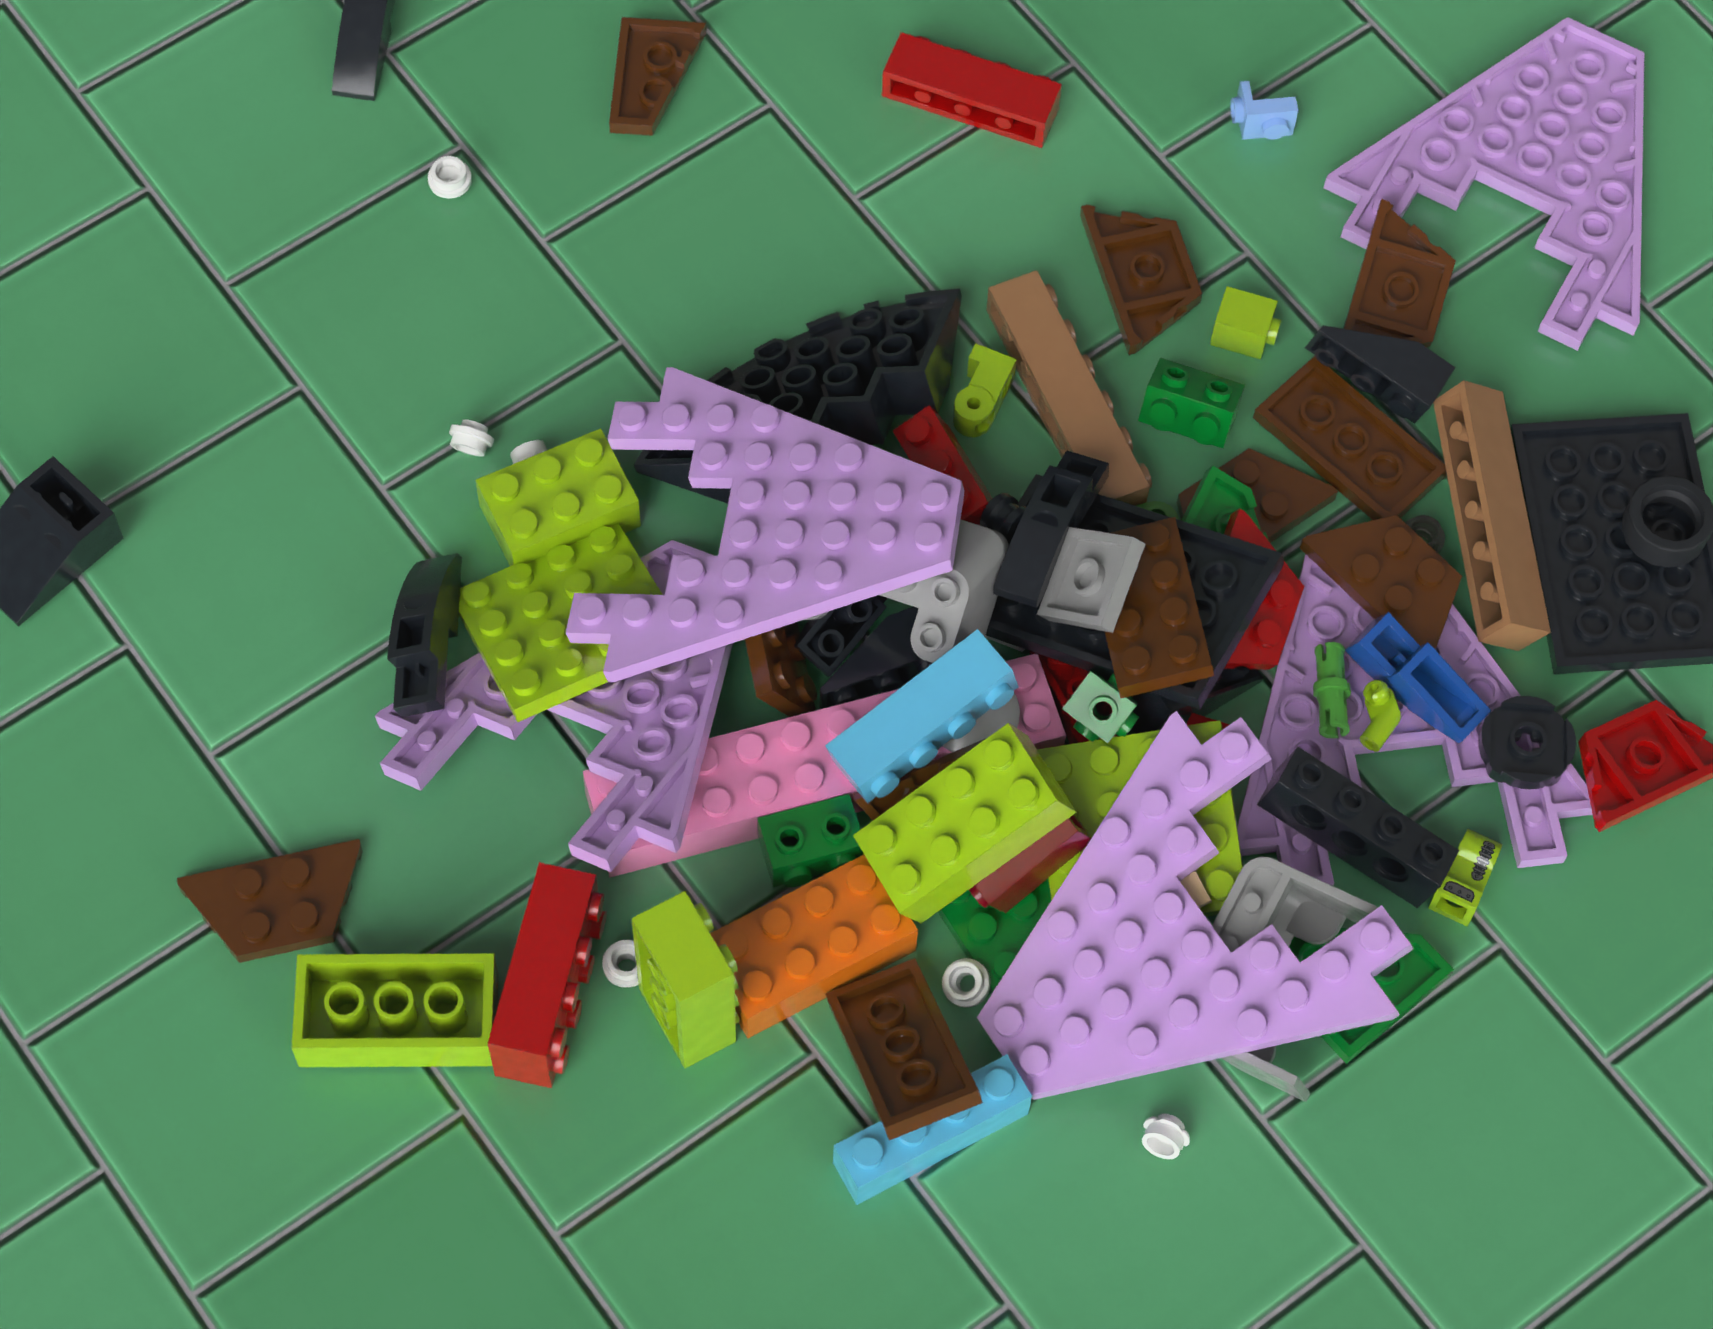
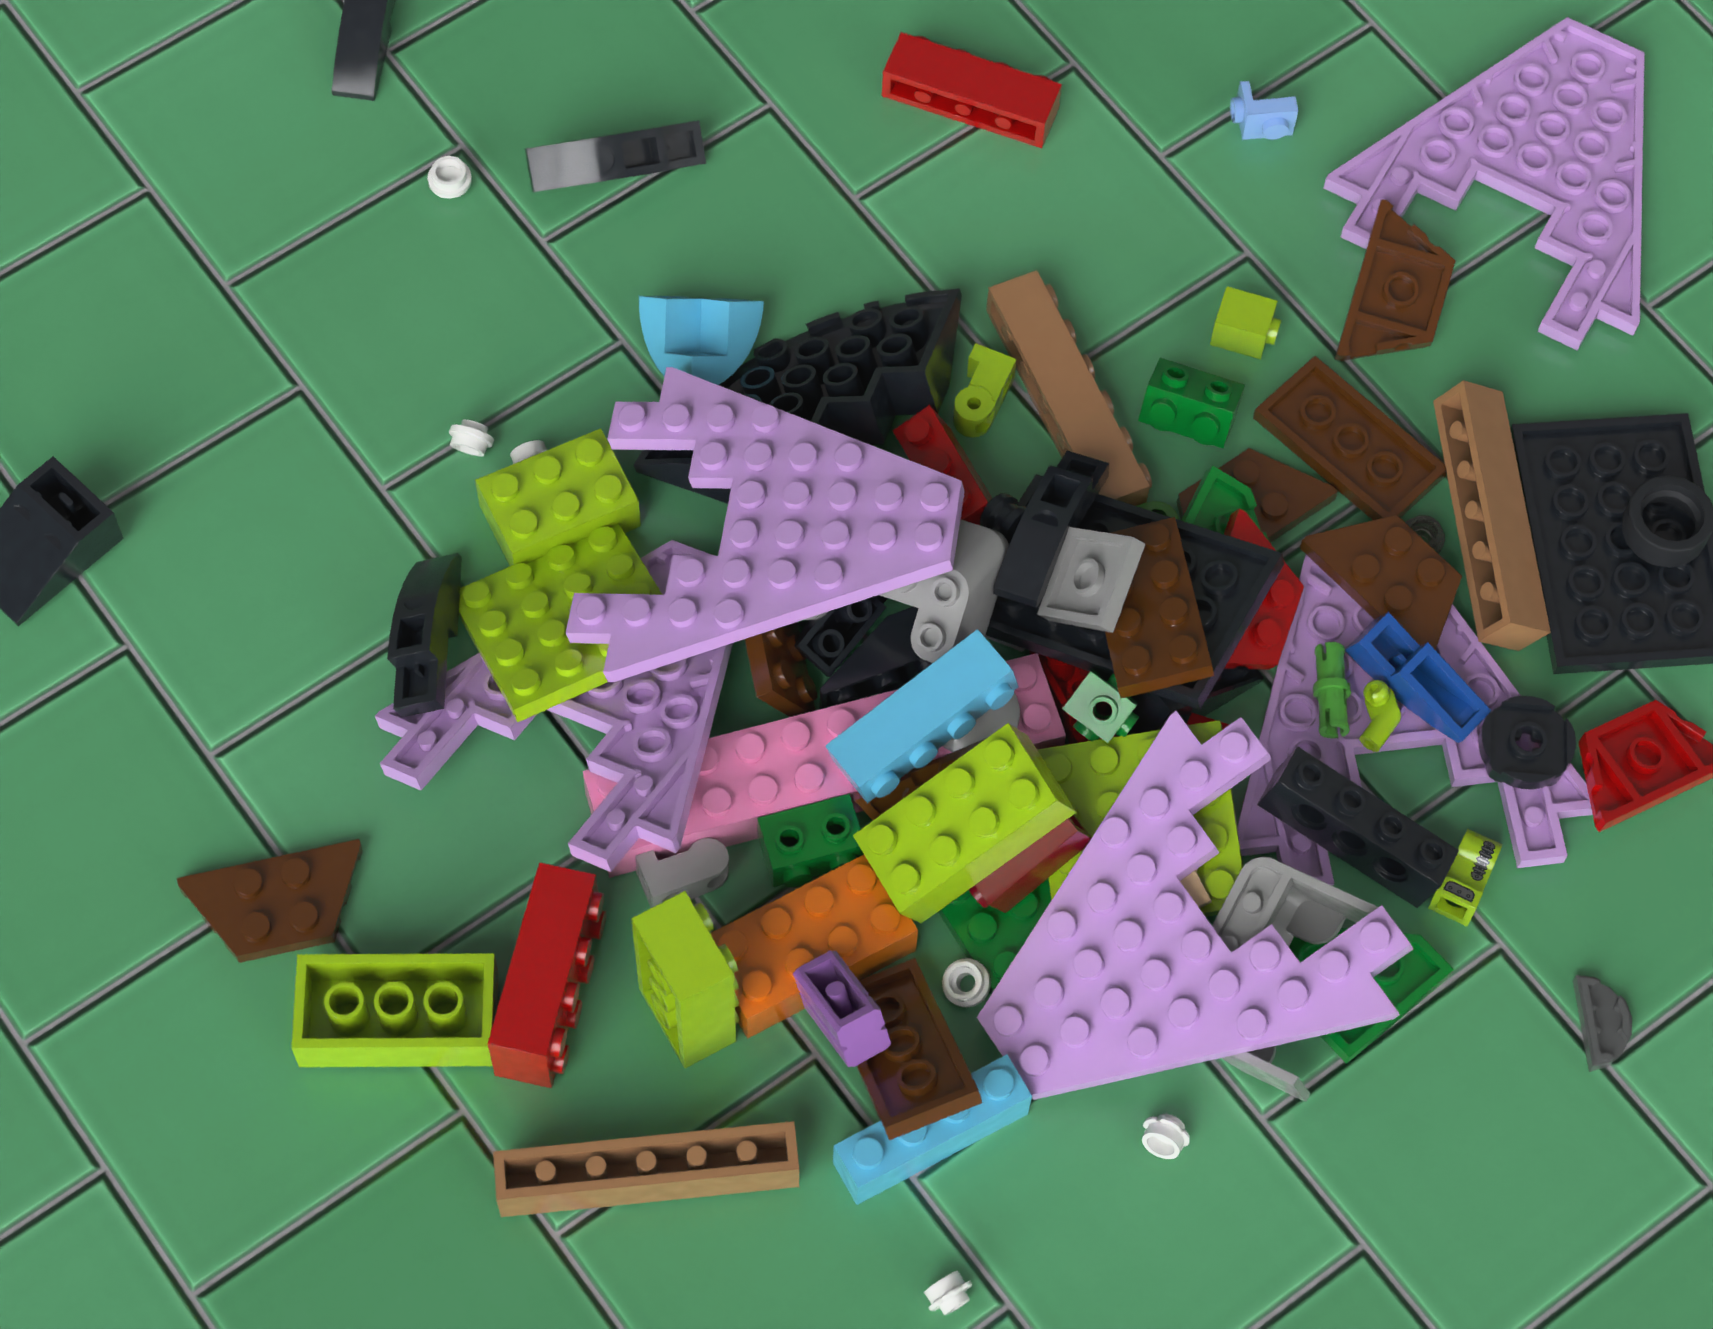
white plate [602,940,638,988] -> none
reddish brown wing [609,17,707,136] -> none
reddish brown wing [1080,205,1202,355] -> none
black slope [1305,325,1456,424] -> none
none -> medium nougat brick [493,1121,799,1217]
none -> black slope [525,120,706,192]
none -> light grey leg [635,838,729,908]
none -> medium azure brick [639,296,764,385]
none -> medium lavender brick [793,950,891,1067]
none -> white plate [924,1271,972,1316]
none -> dark grey tile [1573,975,1632,1072]

